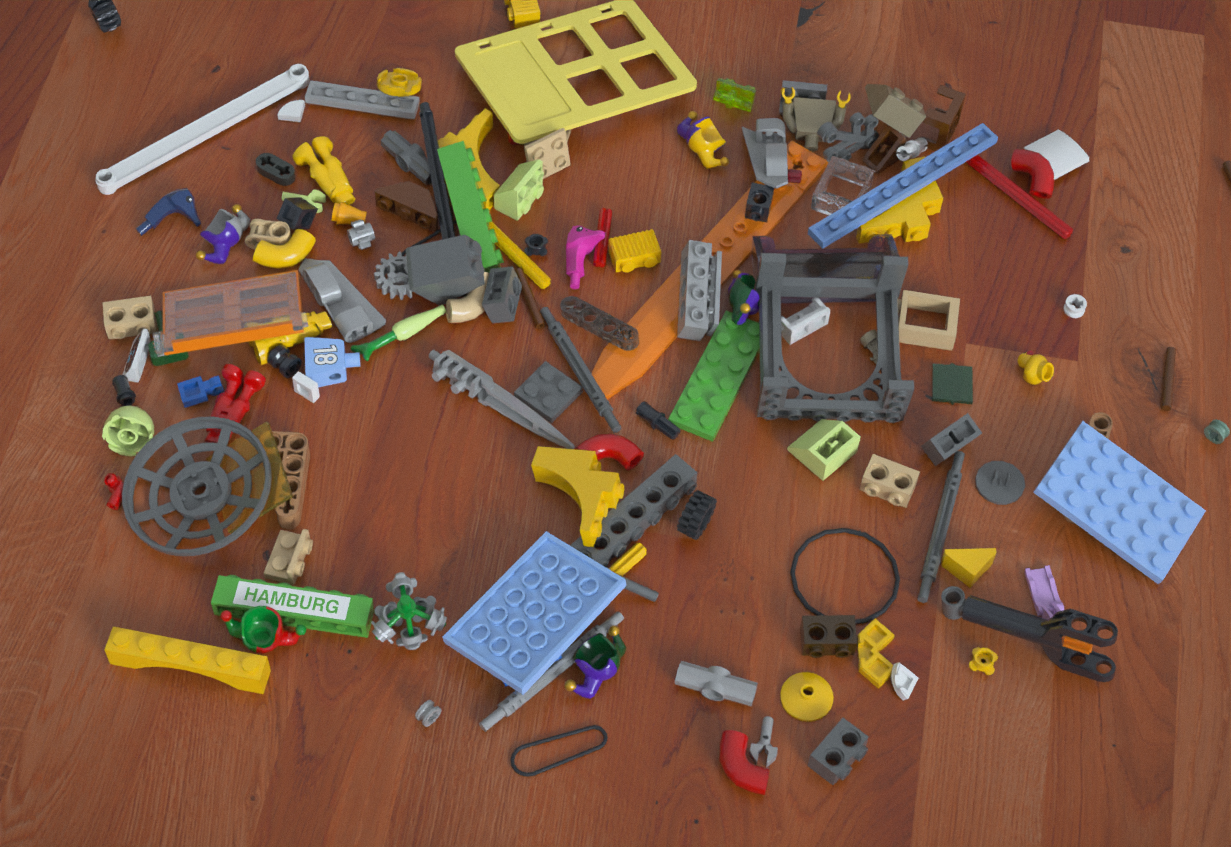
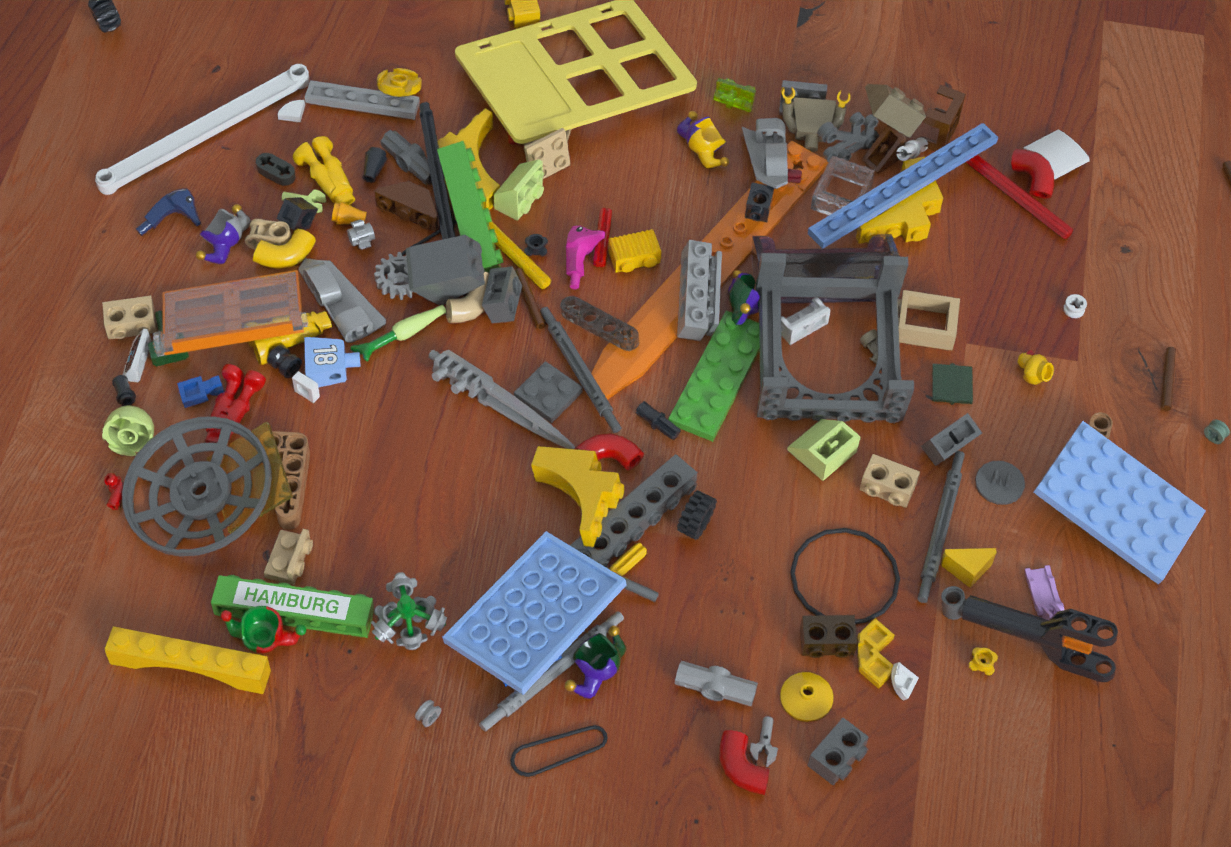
none -> black cone [362,147,387,183]

